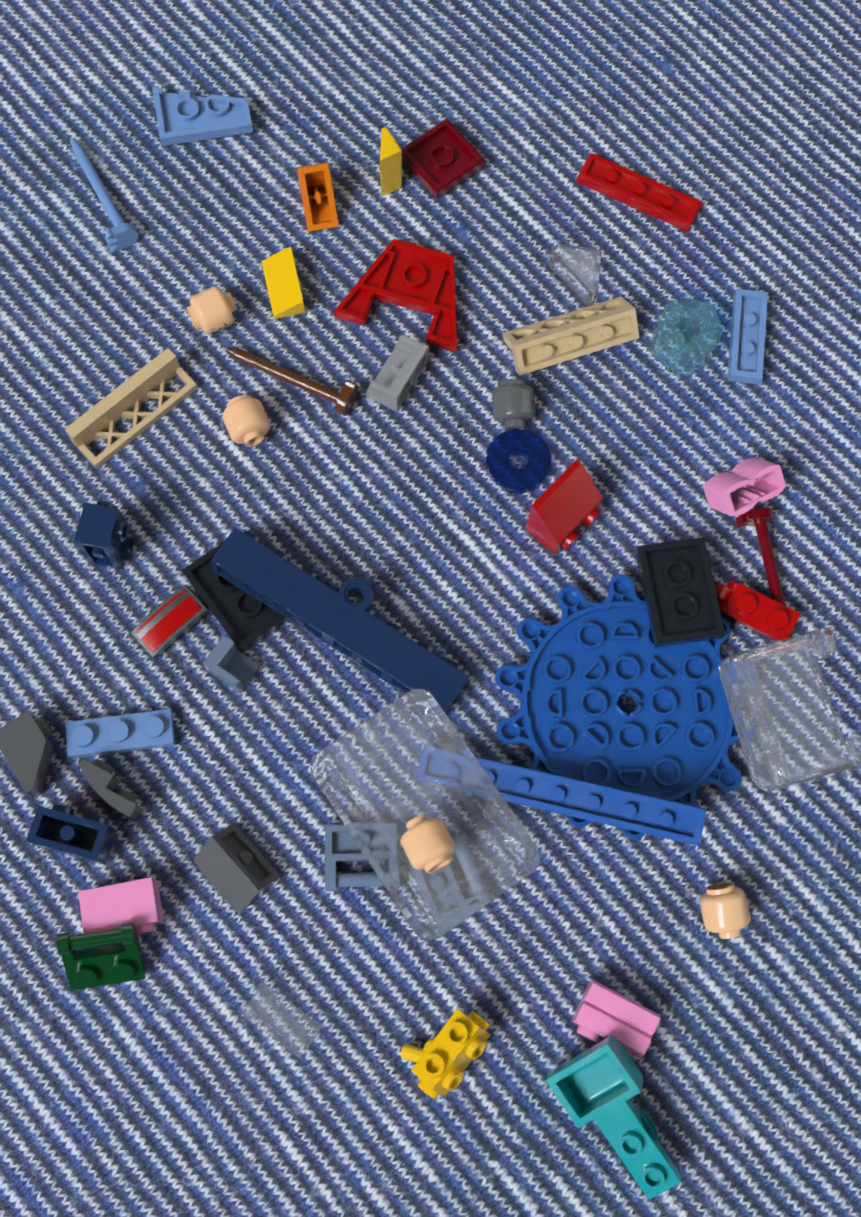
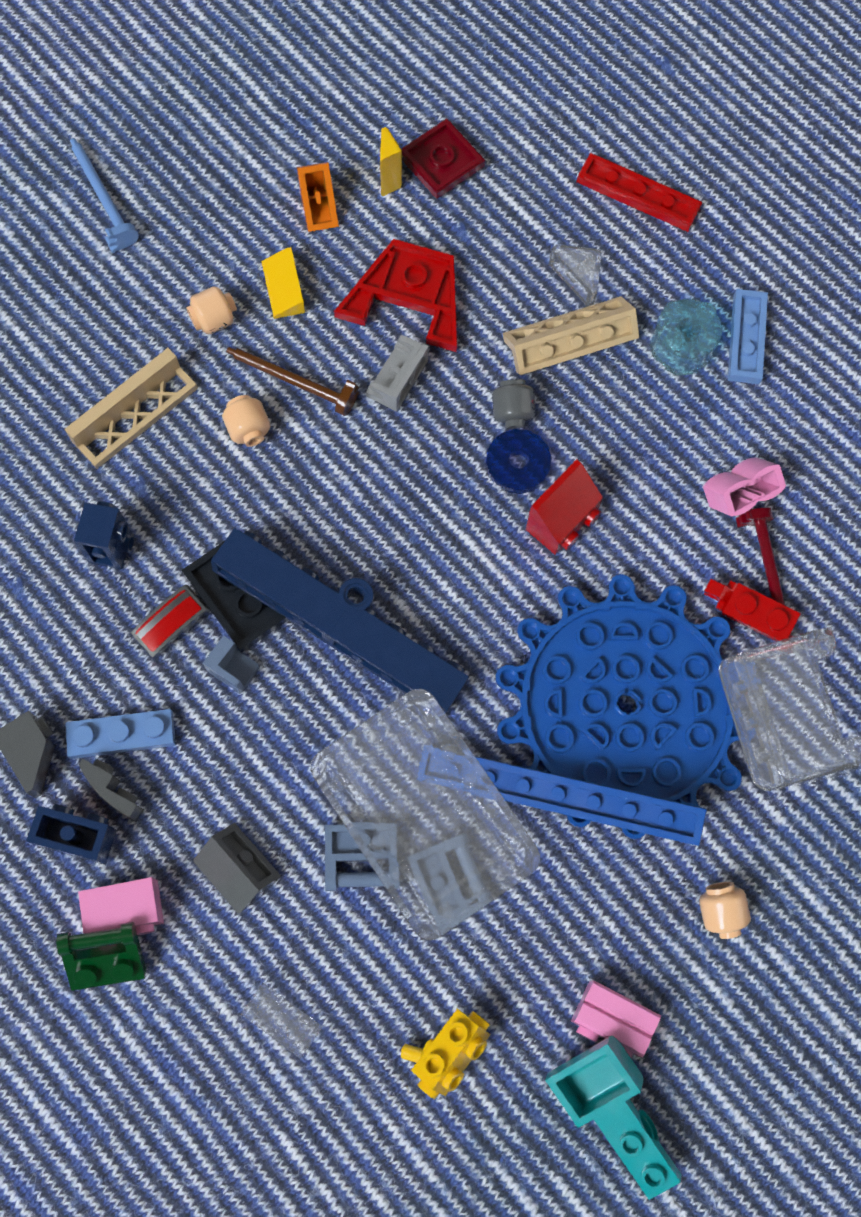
medium blue wing [152,87,253,146] -> none
light nougat head [400,814,456,874] -> none
black plate [635,537,726,647] -> none

